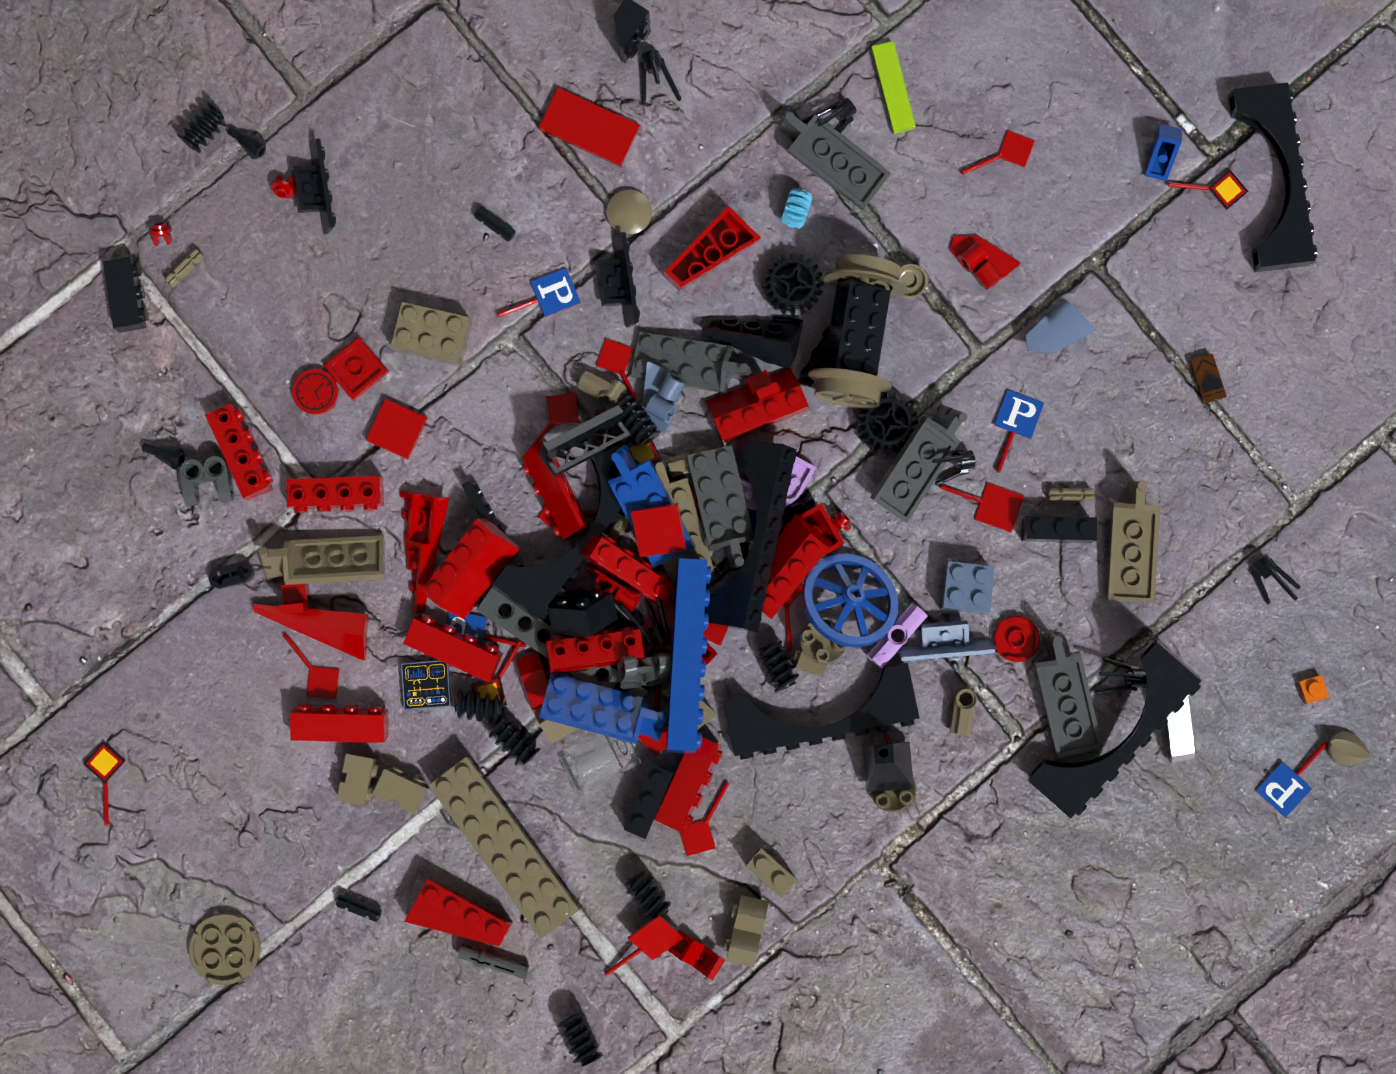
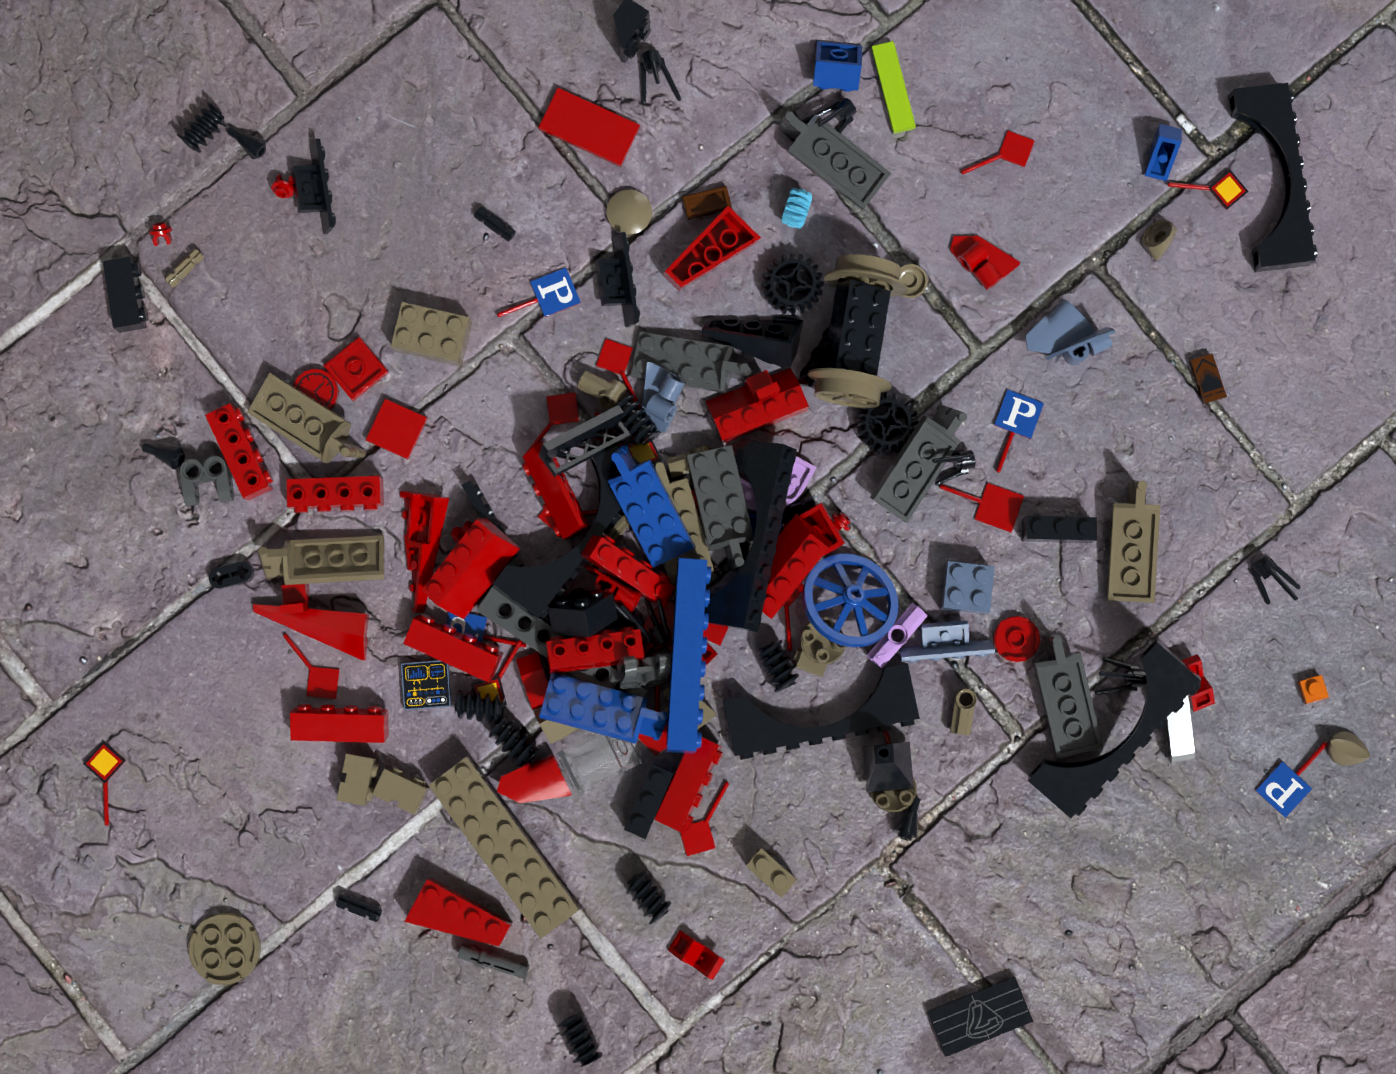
red piece [605,915,684,976] -> none
red tile [631,503,687,557] -> none
dark tan brick [723,895,769,968] -> none
dark tan axle [1048,488,1094,501] -> none
none -> dark tan hinge [247,373,366,463]
none -> red plate [451,520,473,543]
none -> red panel [497,754,572,803]
none -> reddish brown tile [682,186,732,220]
none -> blue slope [813,41,862,92]
none -> black cone [894,797,921,841]
none -> black tile [927,976,1033,1057]
none -> sand blue panel [1046,327,1115,366]
none -> dark tan piece [1142,220,1177,261]
none -> red slope [1181,654,1215,712]

